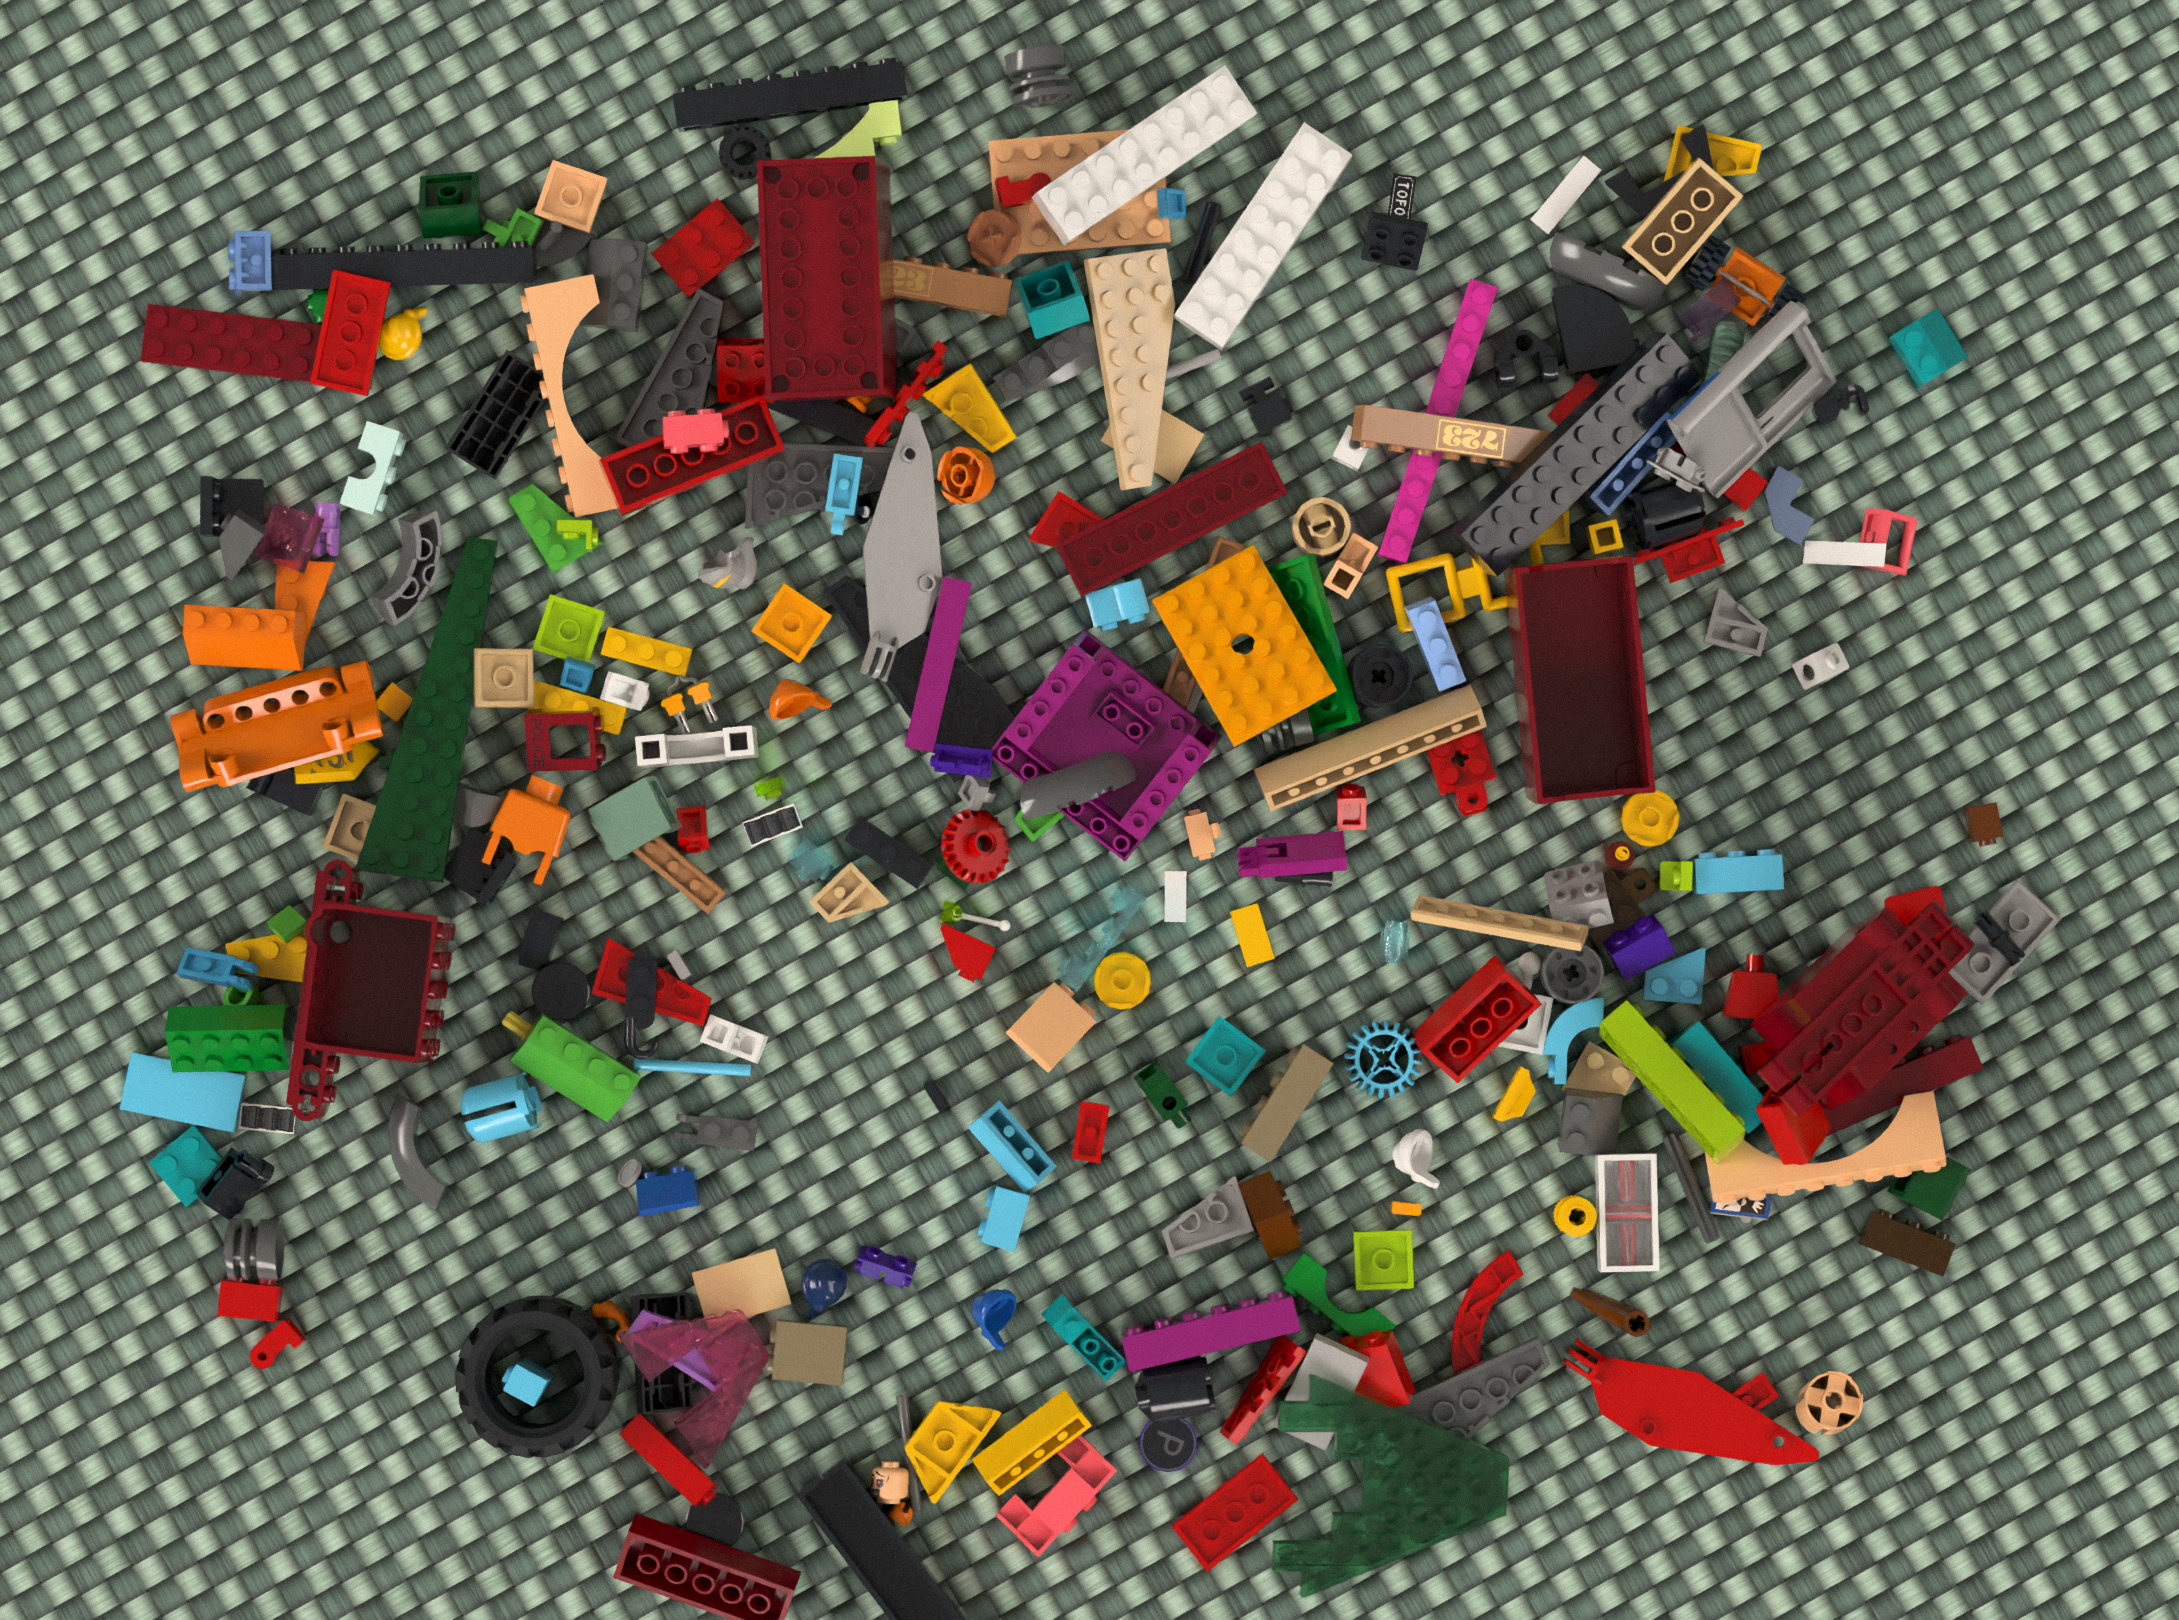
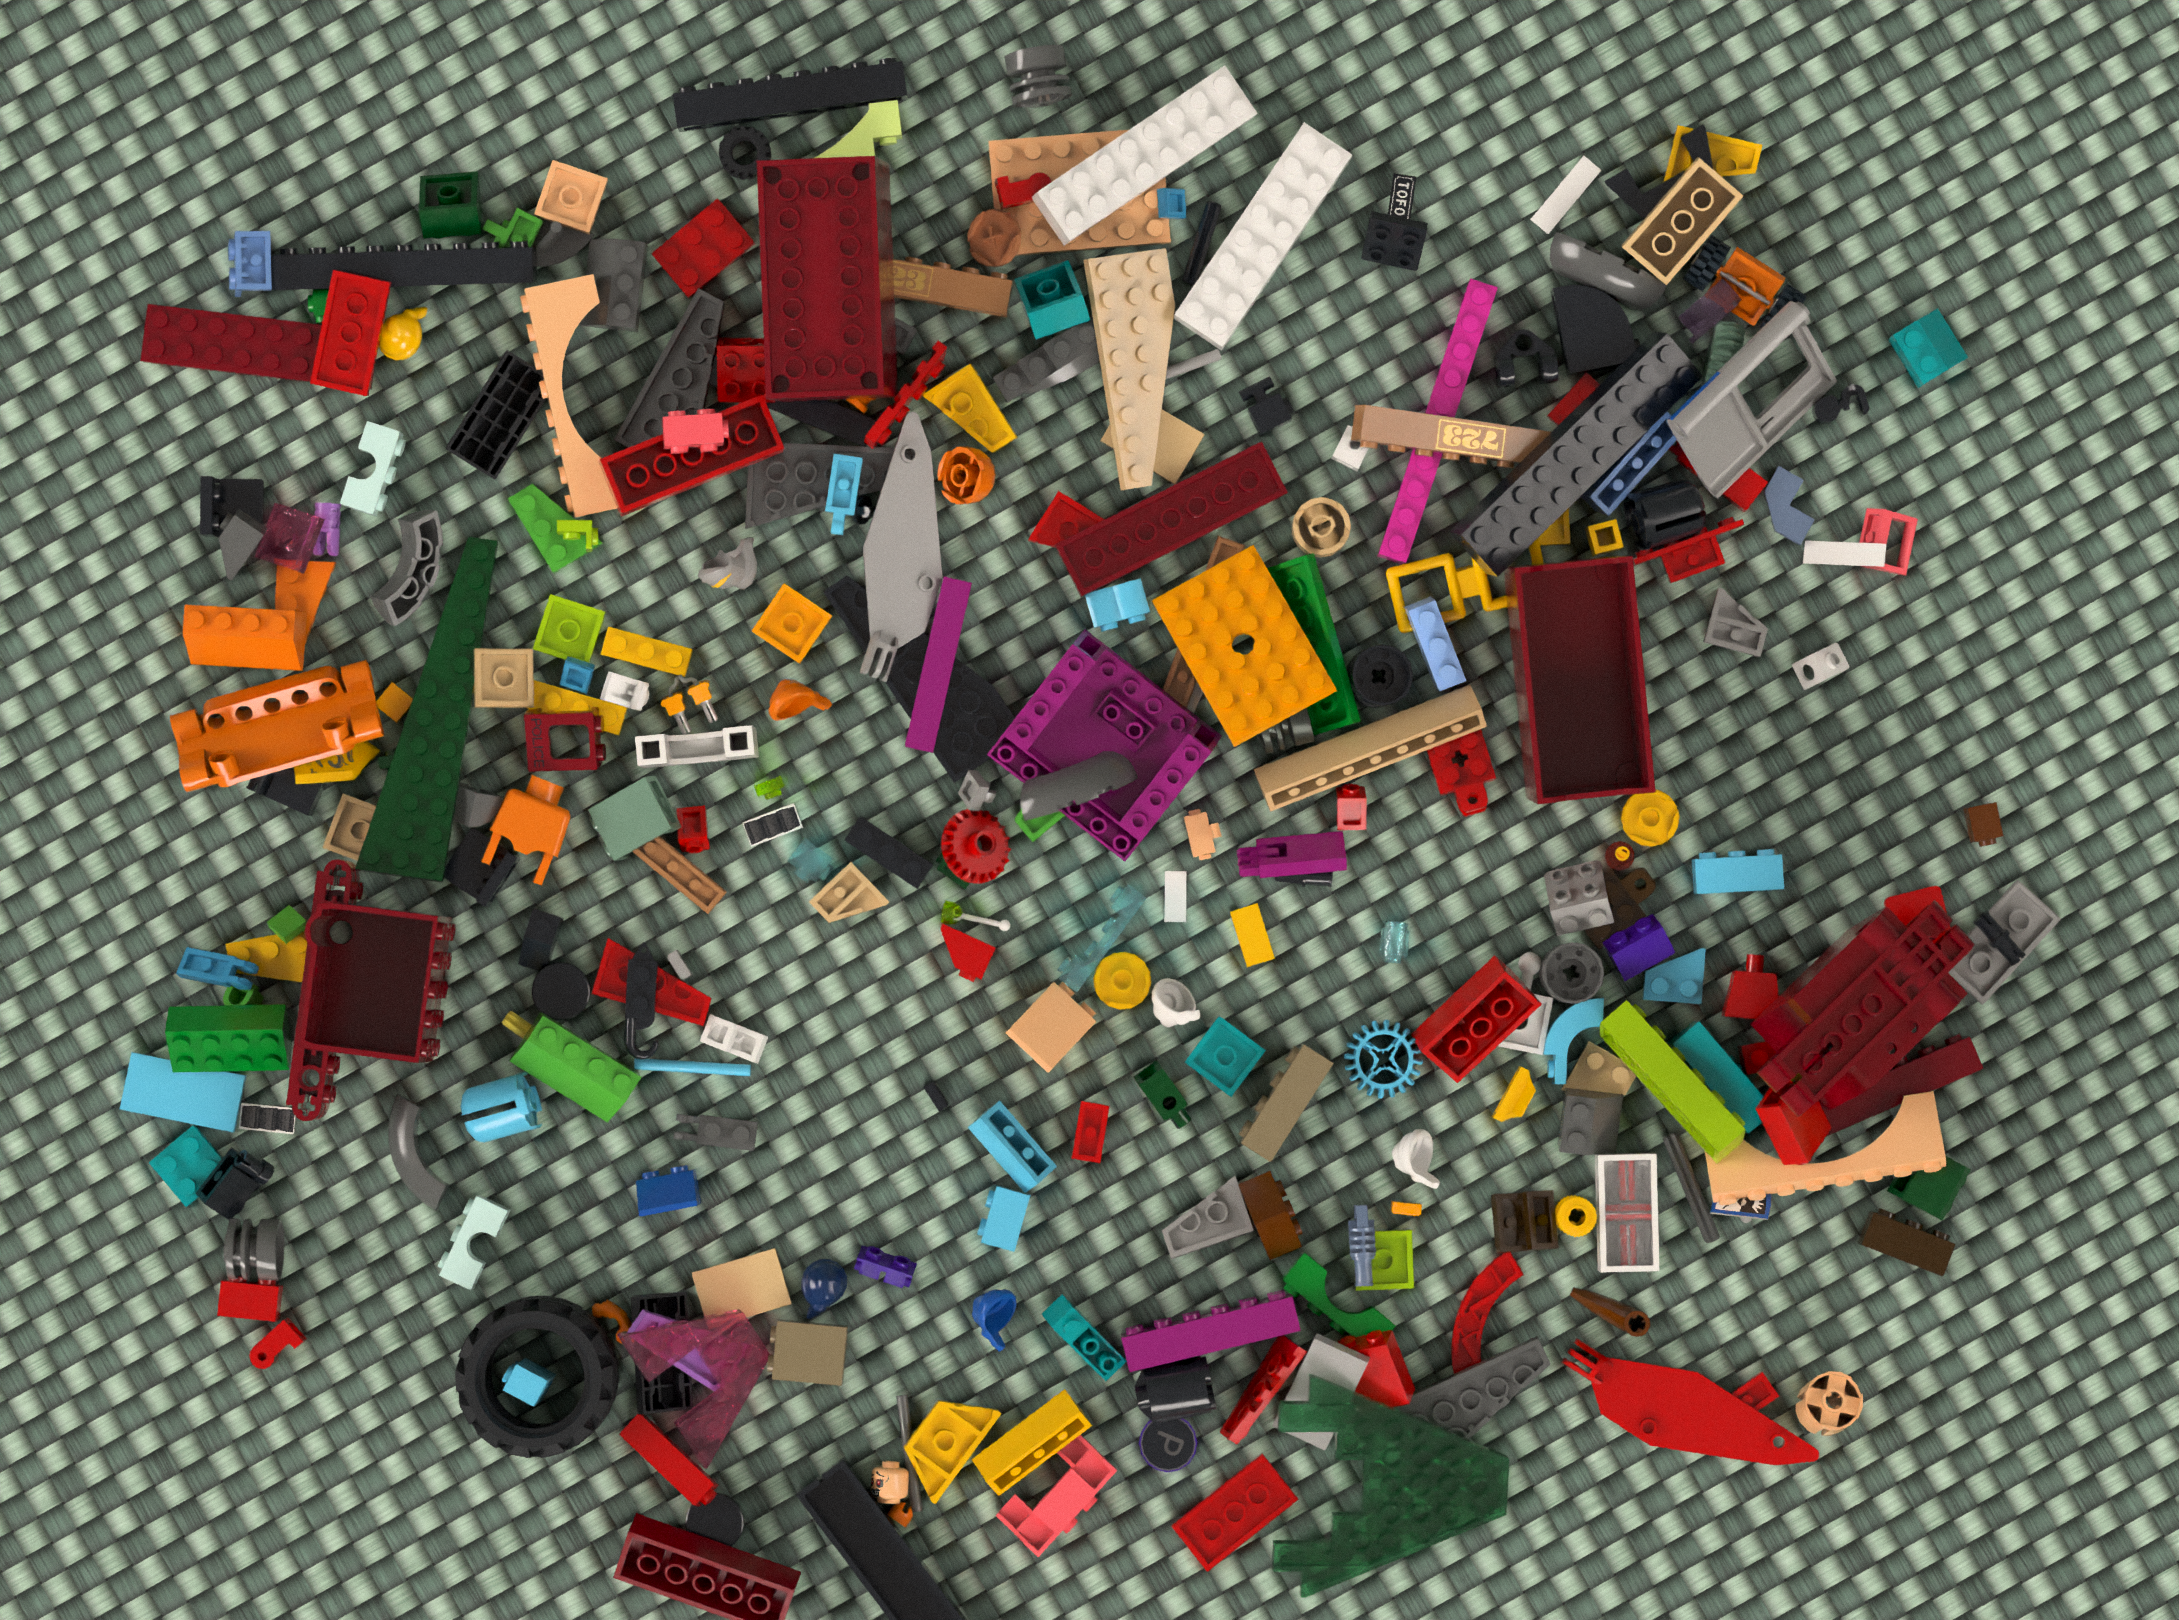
light grey piece [618,1159,642,1187] -> none
dark purple hinge [930,743,992,778] -> none
light nougat brick [1323,532,1379,599] -> none
tan tile [1411,895,1588,951] -> none
light grey hinge [1646,446,1707,492] -> none
lime bracket [1659,861,1693,891] -> none
none -> light aqua arch [438,1195,511,1290]
none -> white hat [1152,978,1200,1027]
none -> sand blue hinge [1348,1205,1376,1286]
none -> dark brown slope [1491,1190,1559,1253]

